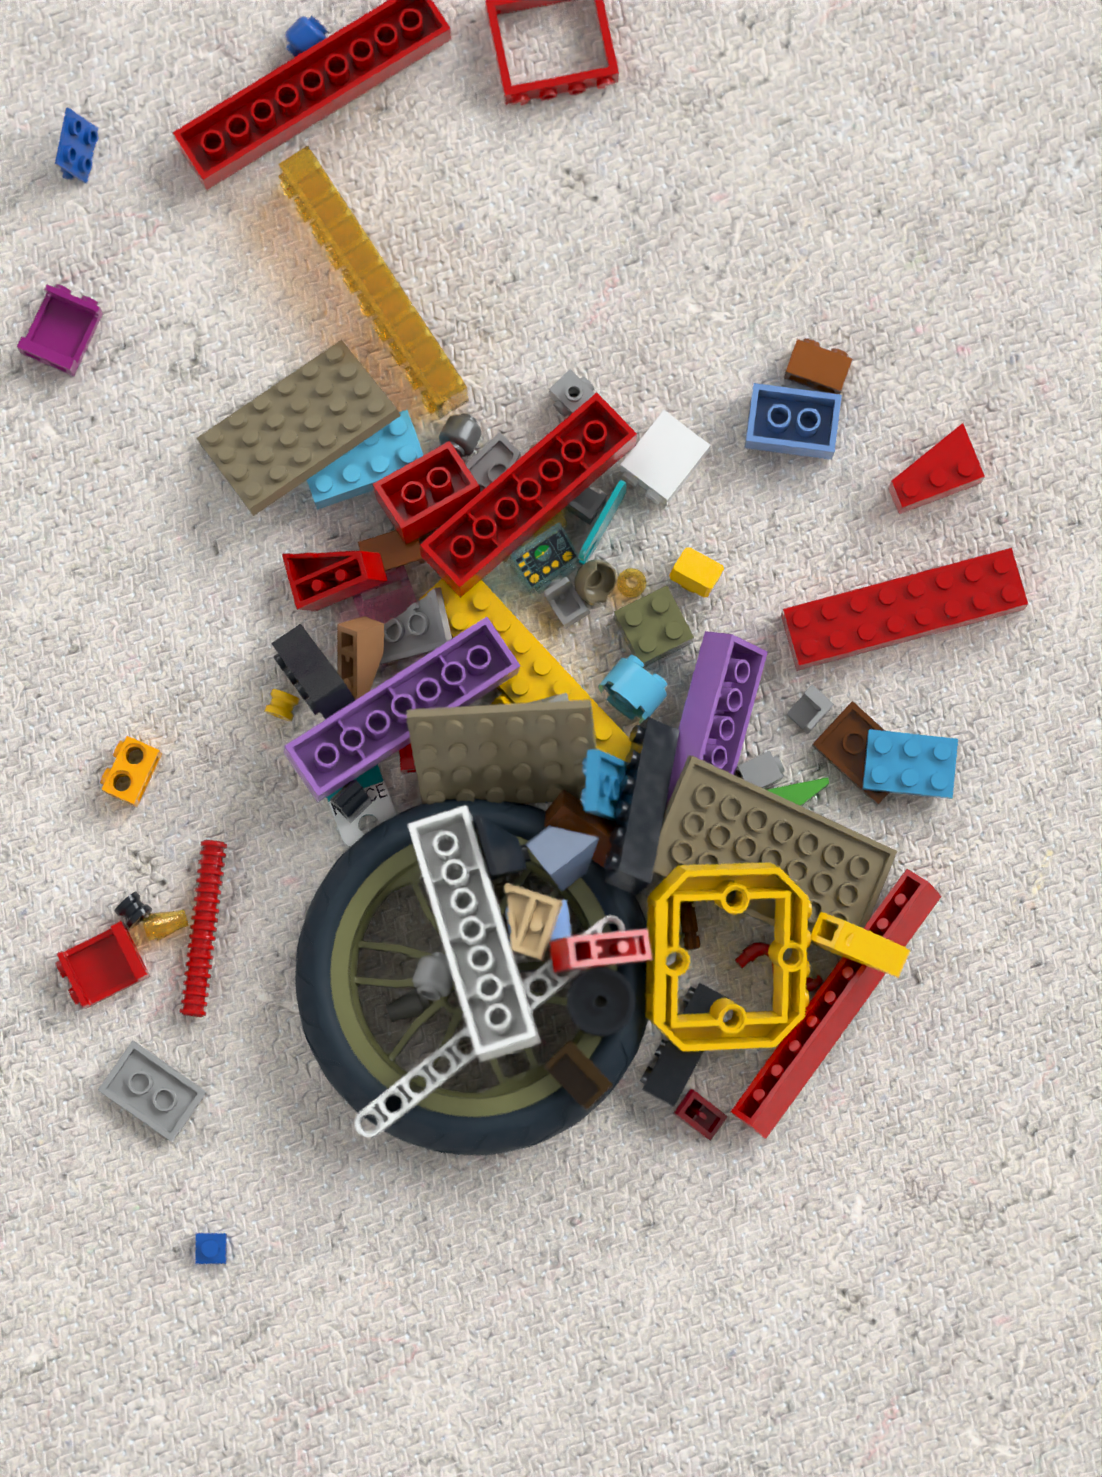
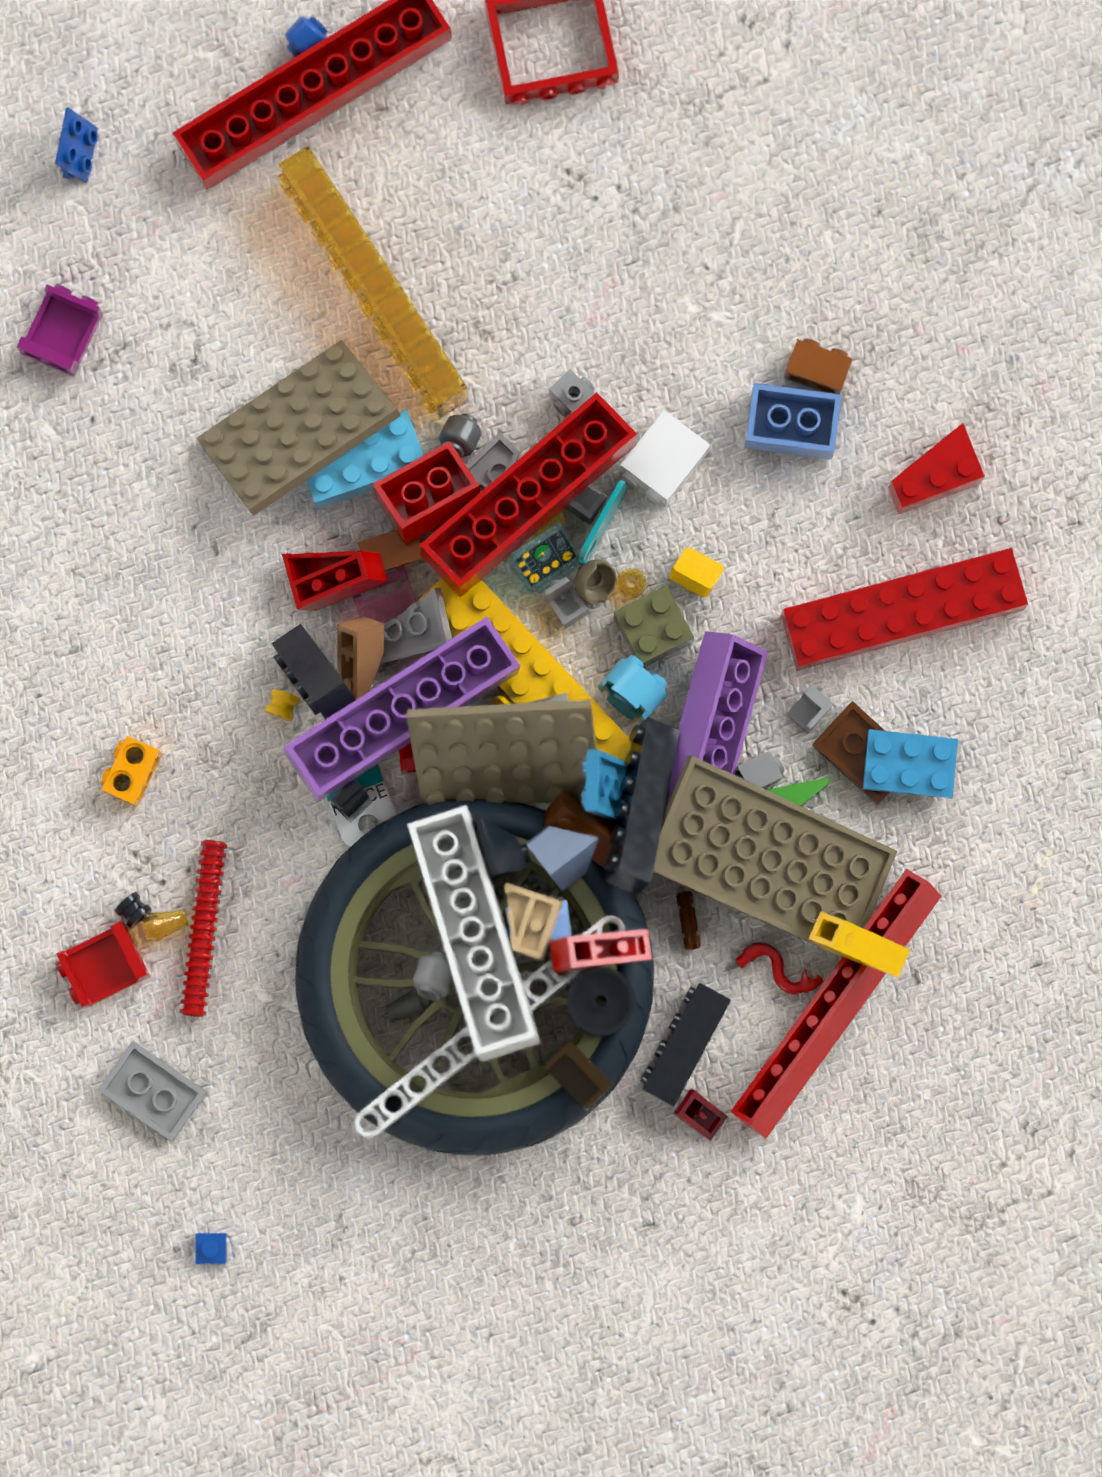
yellow panel [646,862,812,1051] -> none

